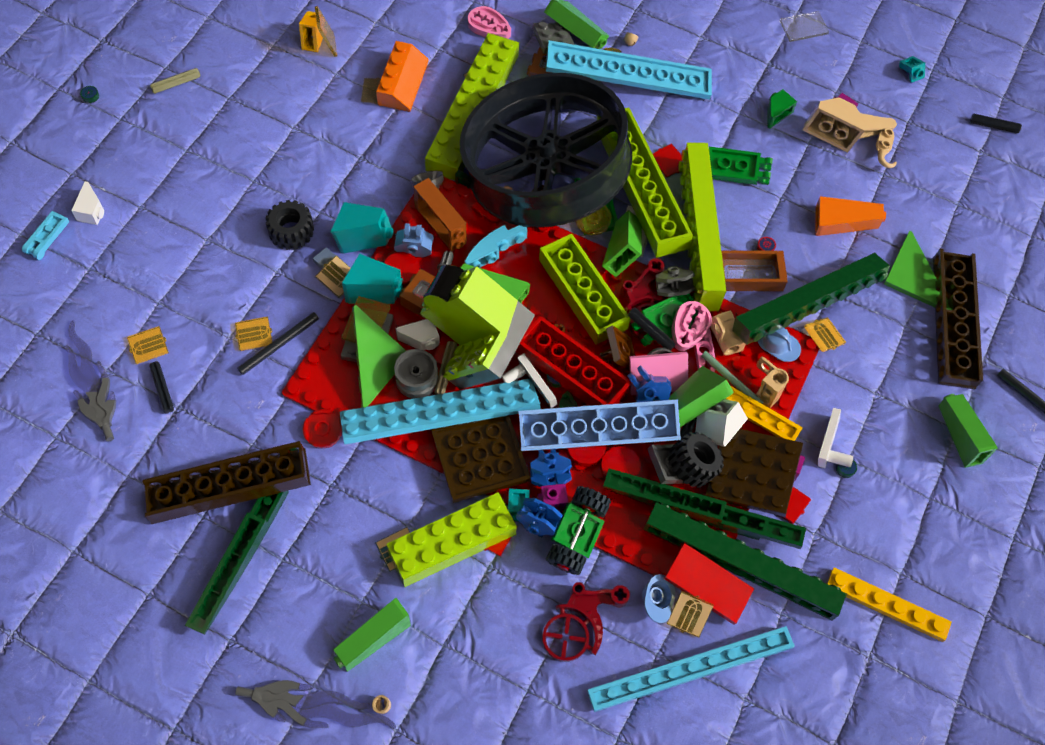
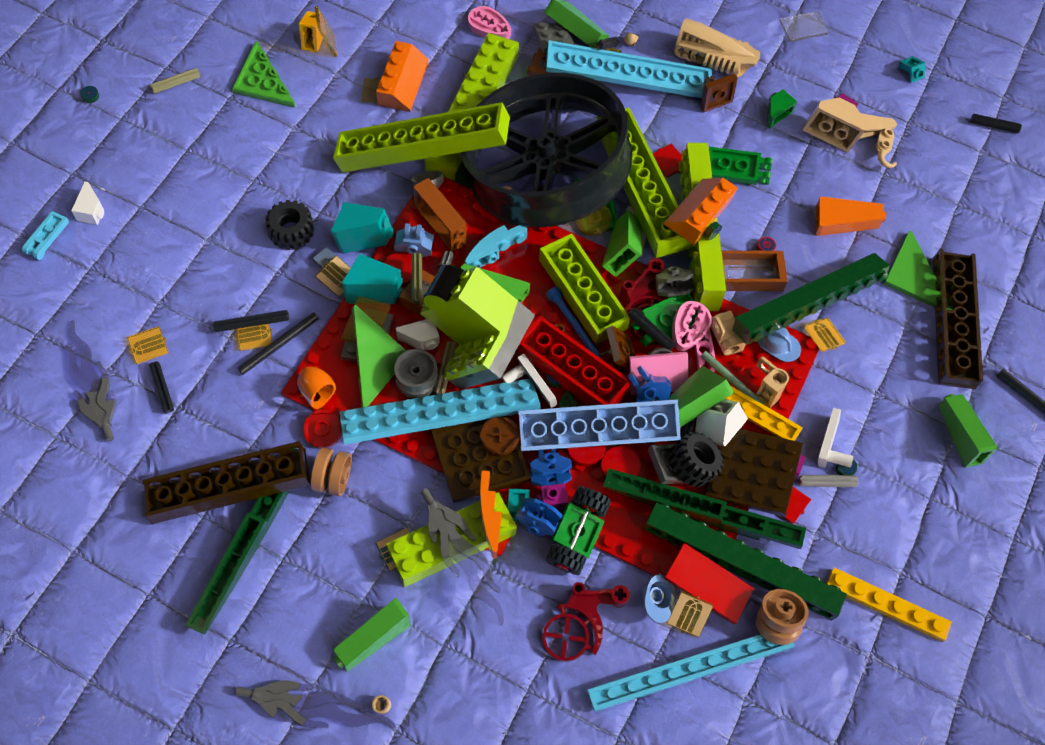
none -> black axle [213,310,289,332]
none -> bright green tile [232,41,296,108]
none -> orange piece [297,367,336,409]
none -> medium nougat wheel [311,447,352,497]
none -> lime brick [333,102,510,172]
none -> olive axle [412,253,422,304]
none -> clear purple piece [421,489,504,625]
none -> reddish brown tile [480,417,520,456]
none -> orange slope [480,471,502,559]
none -> blue piece [546,287,601,358]
none -> black axle [596,37,620,50]
none -> orange slope [664,178,738,245]
none -> tan connector [675,18,760,77]
none -> reddish brown tile [701,73,738,112]
none -> dark green tile [704,221,722,240]
none -> medium nougat wheel [755,589,809,645]
none -> light grey axle [799,475,858,487]

